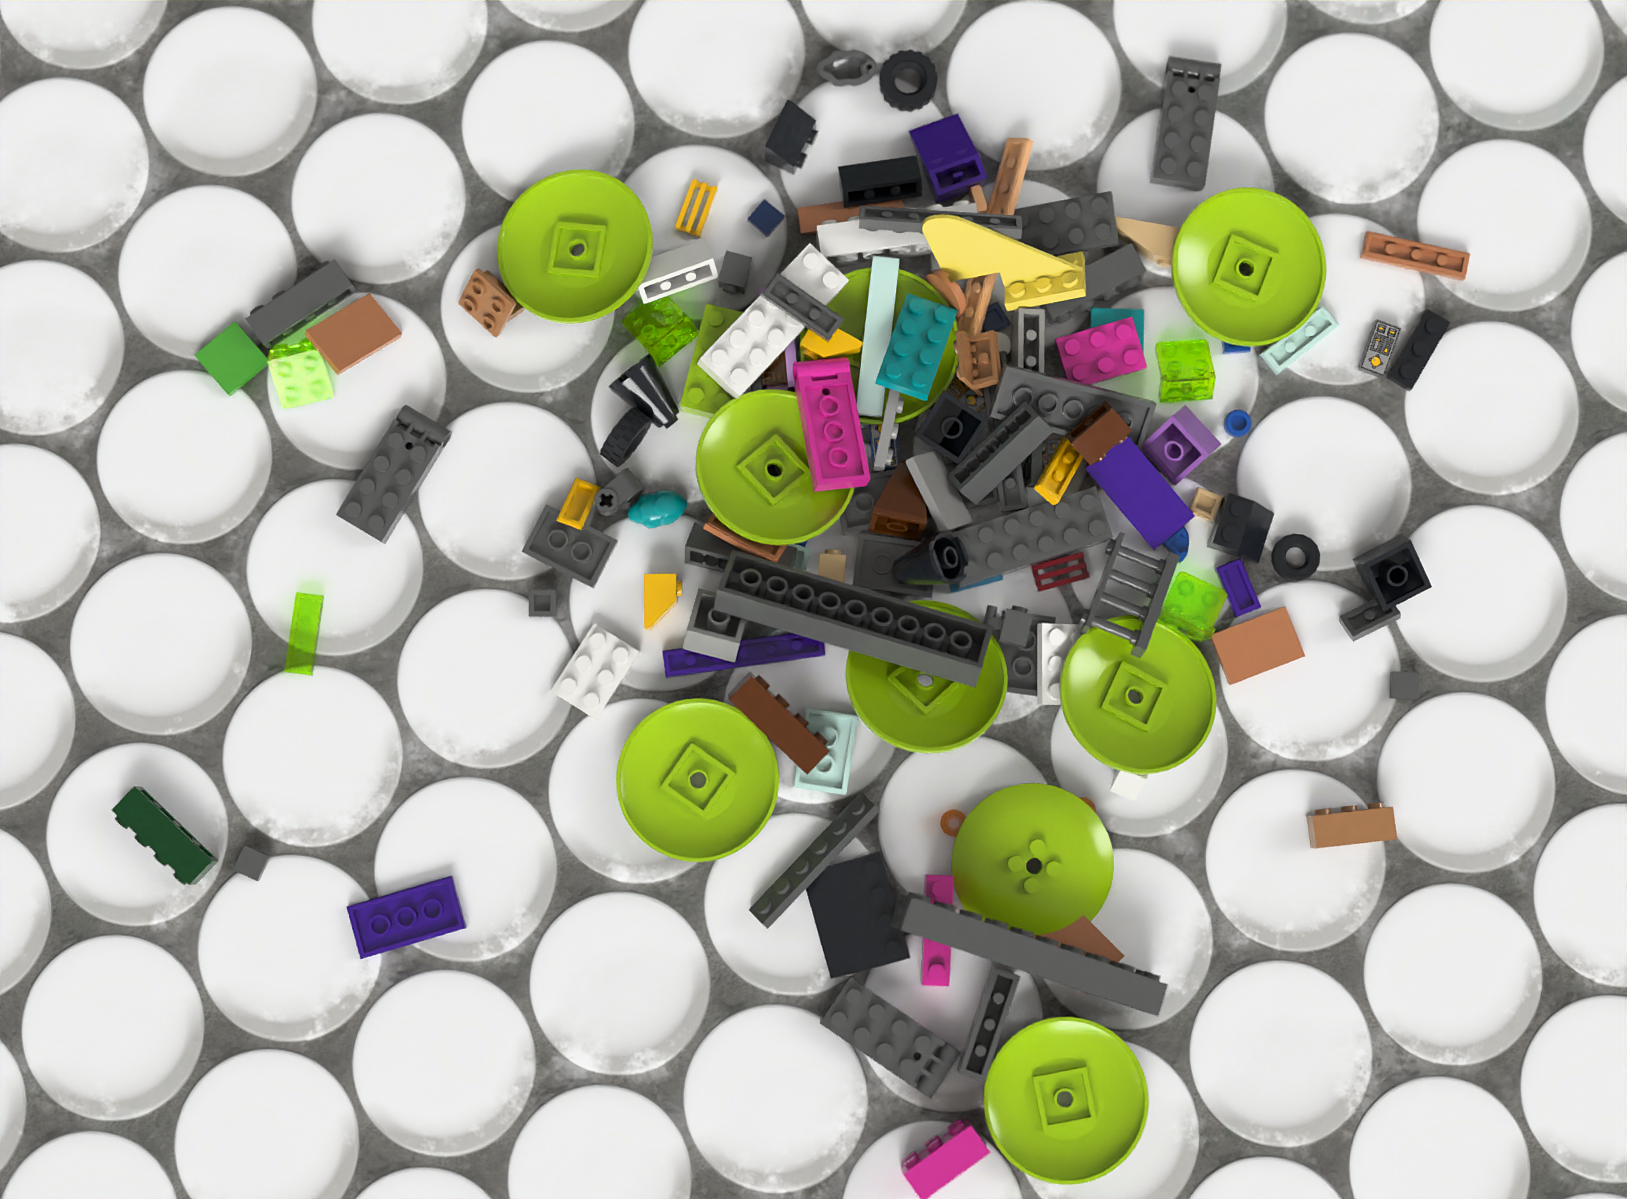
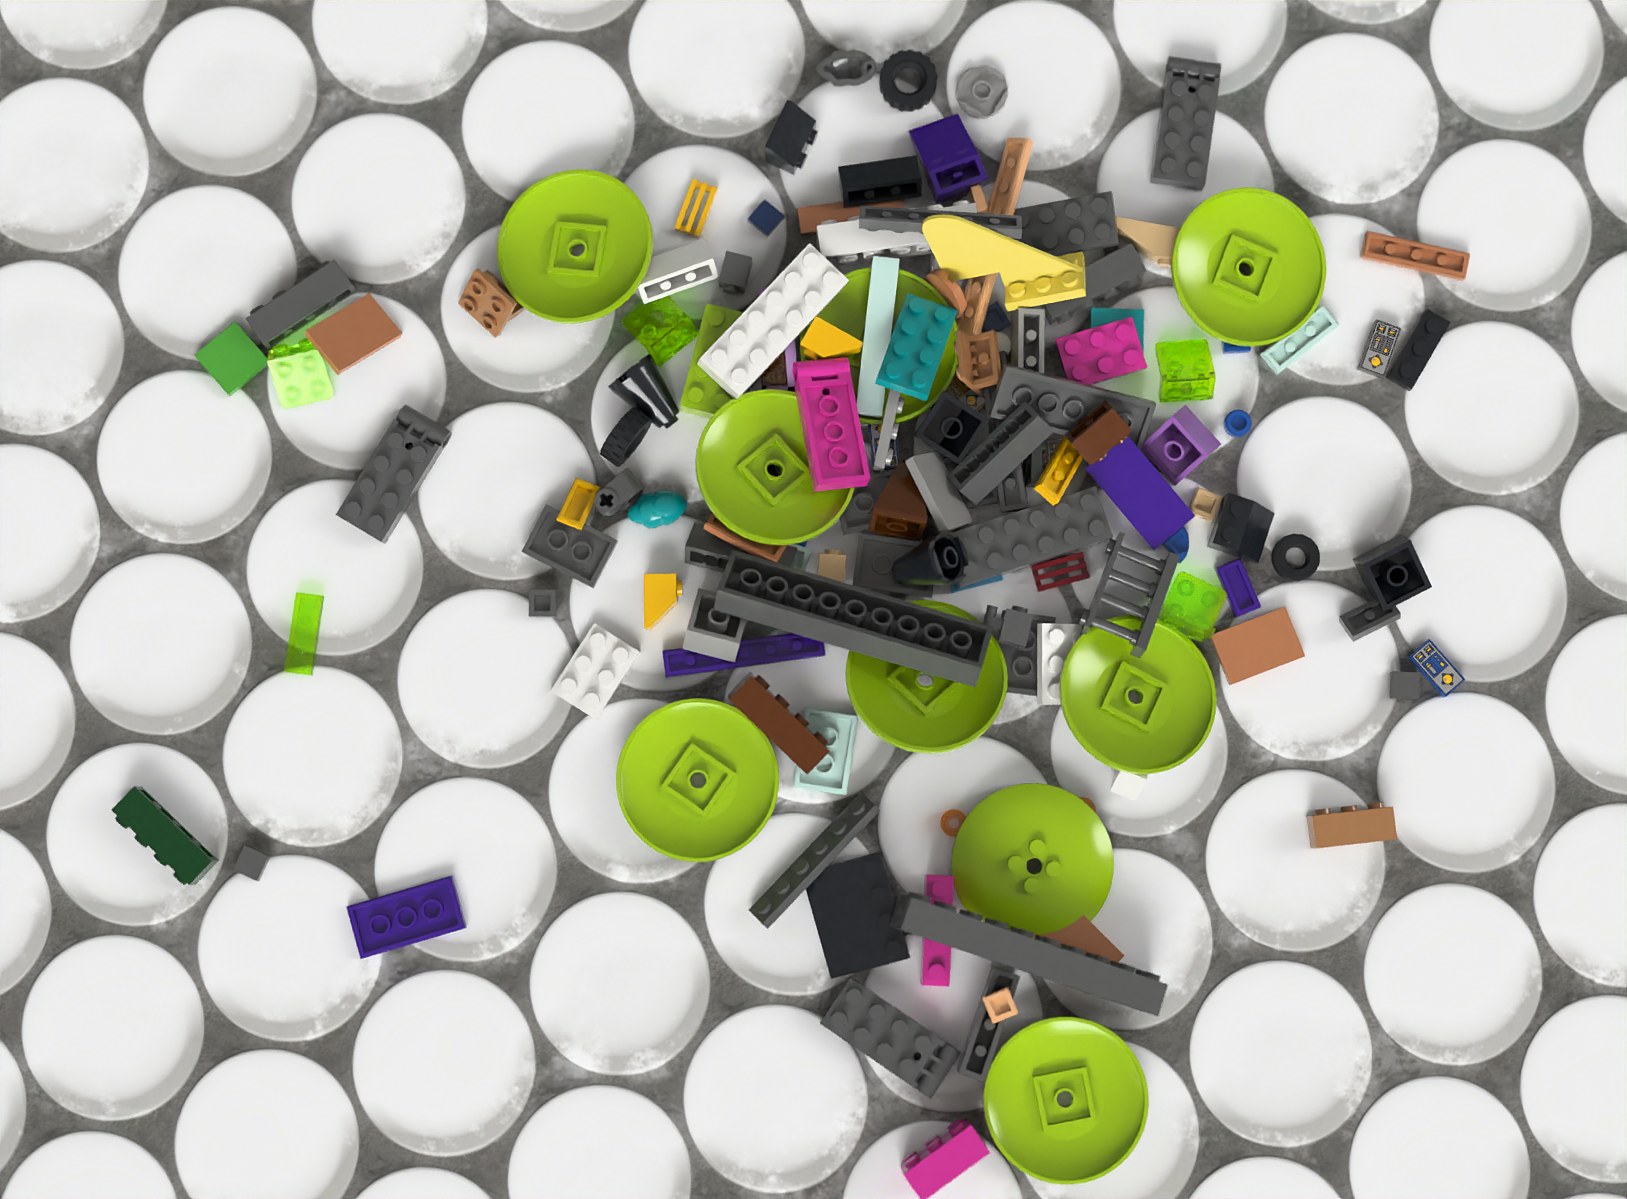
dark grey tile [761,272,844,342] -> none
none -> light grey tile [956,65,1008,119]
none -> light nougat tile [982,987,1018,1023]
none -> tile [1408,639,1465,698]

